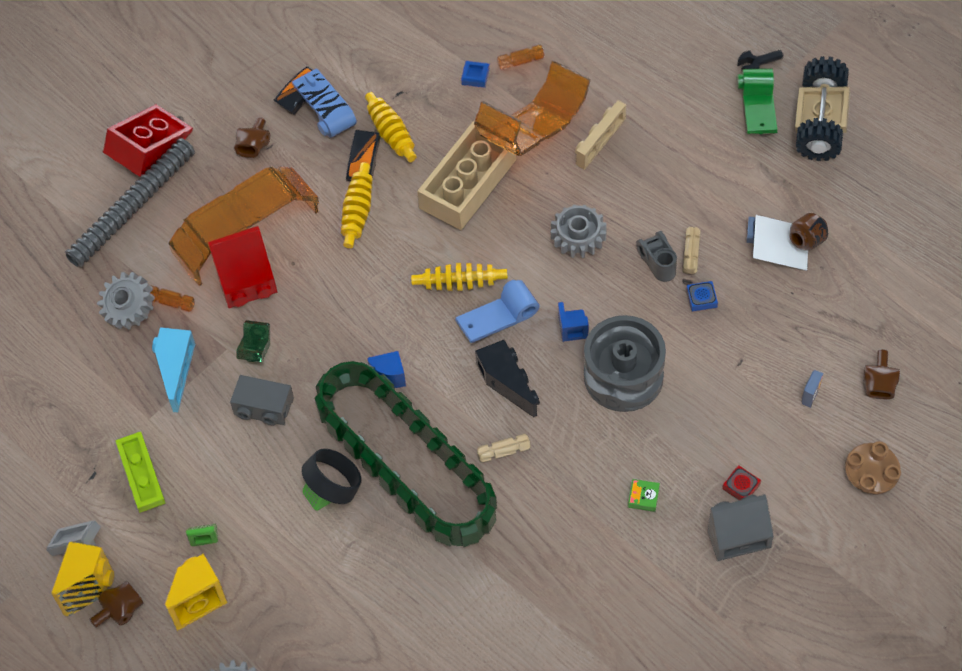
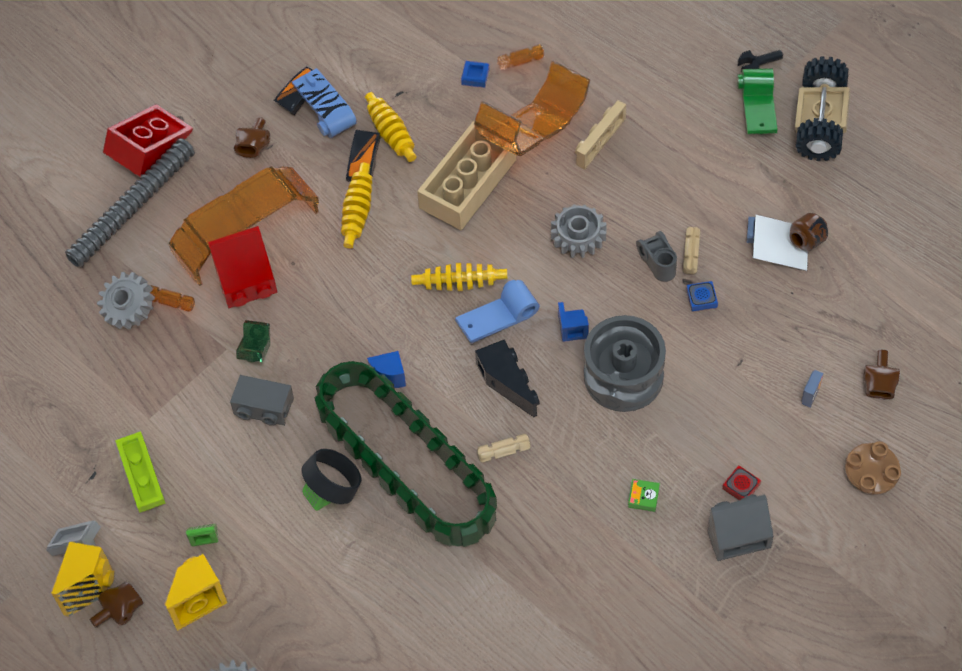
medium azure slope [152,327,195,412] -> none

